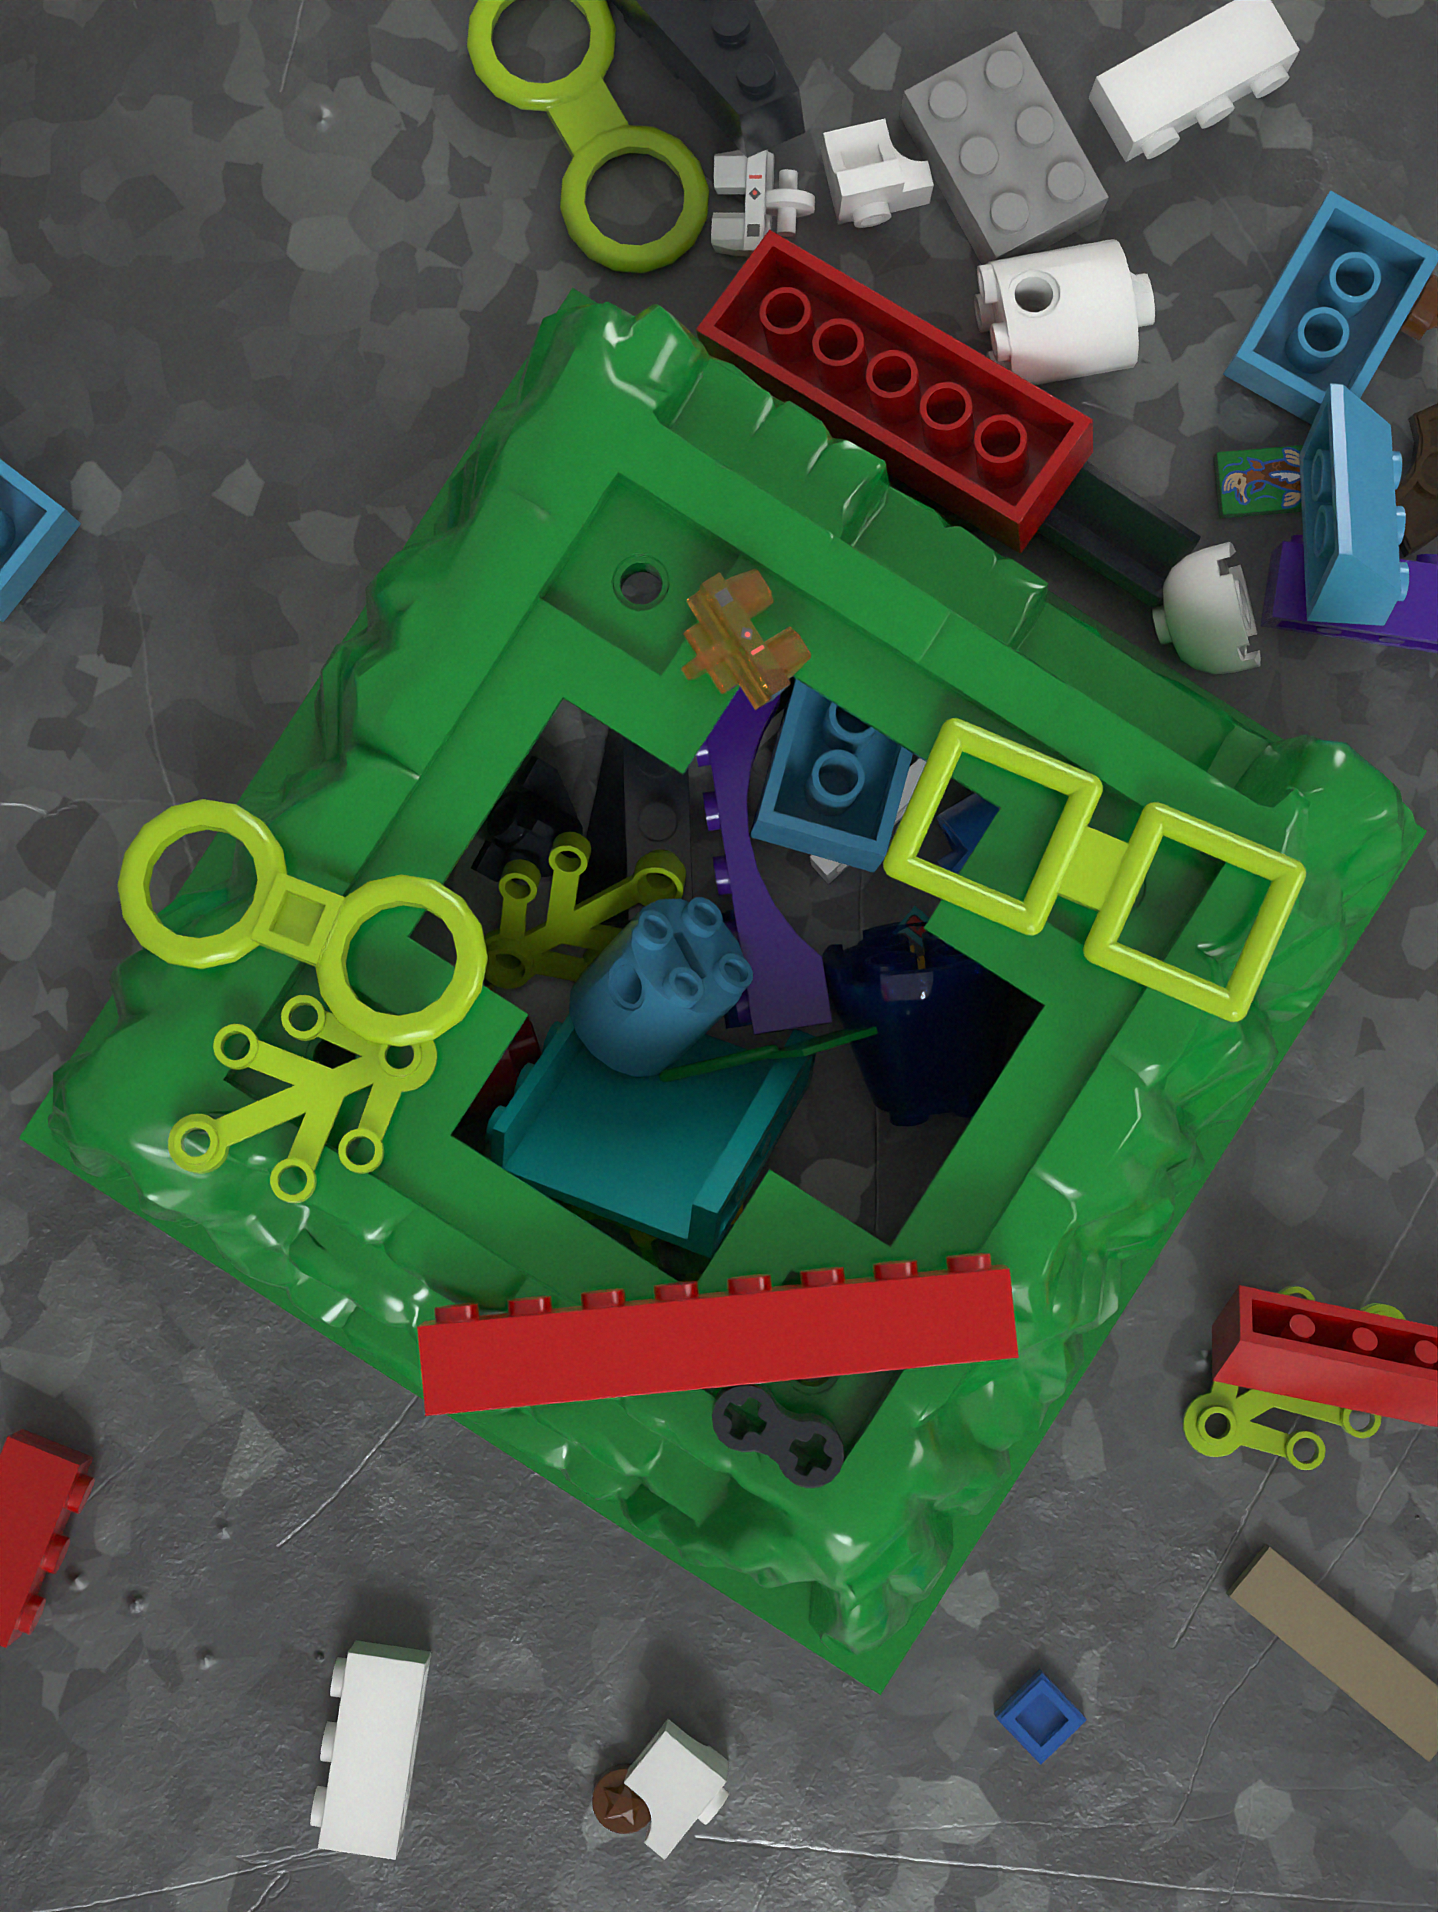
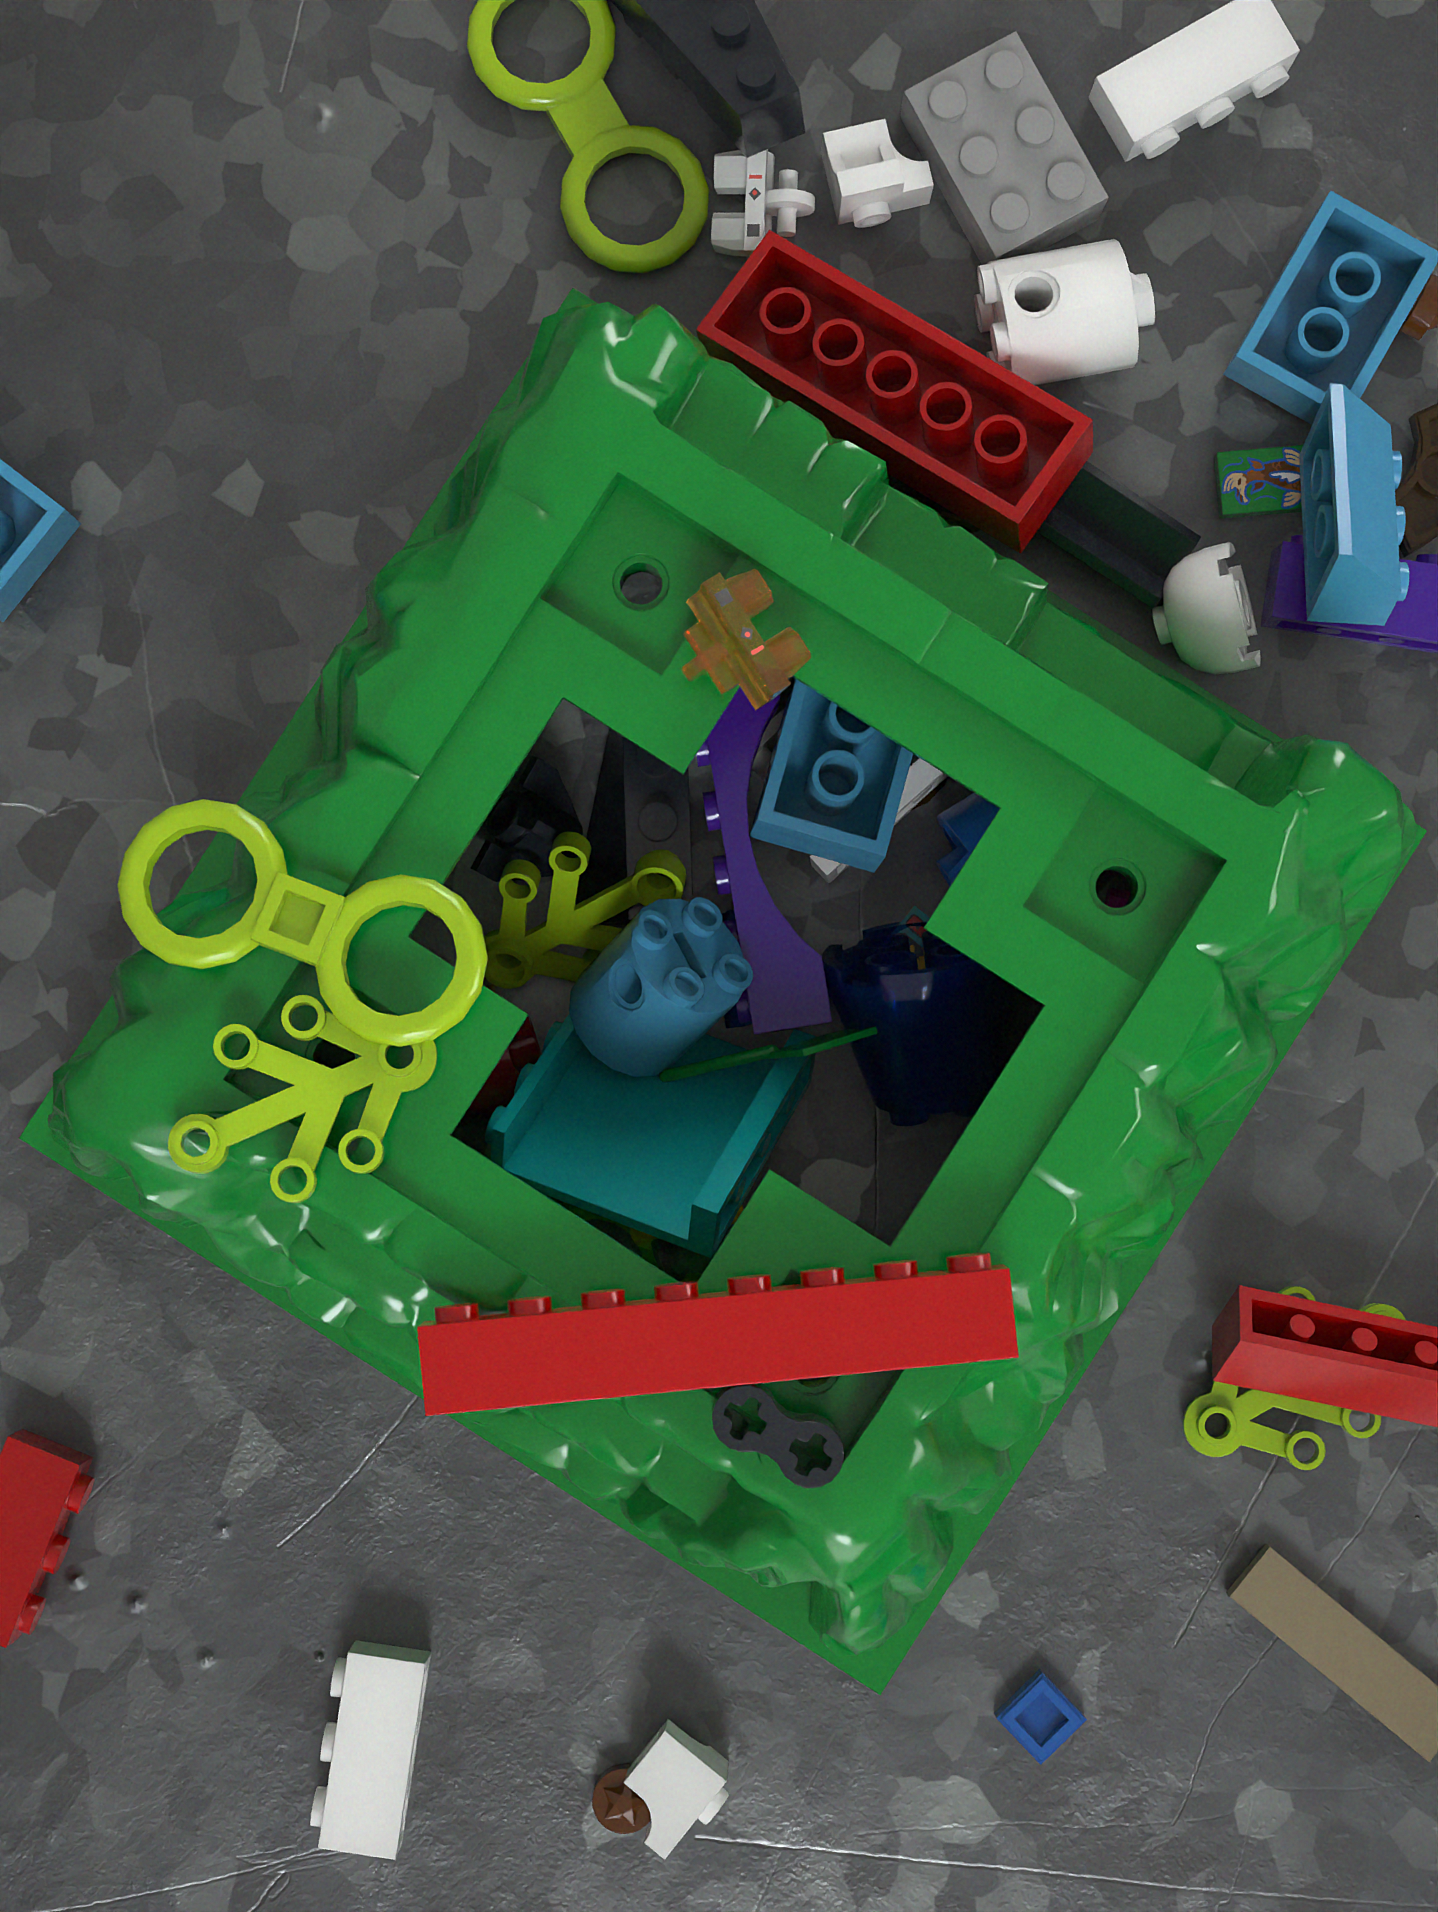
lime bar [883,718,1306,1022] -> none

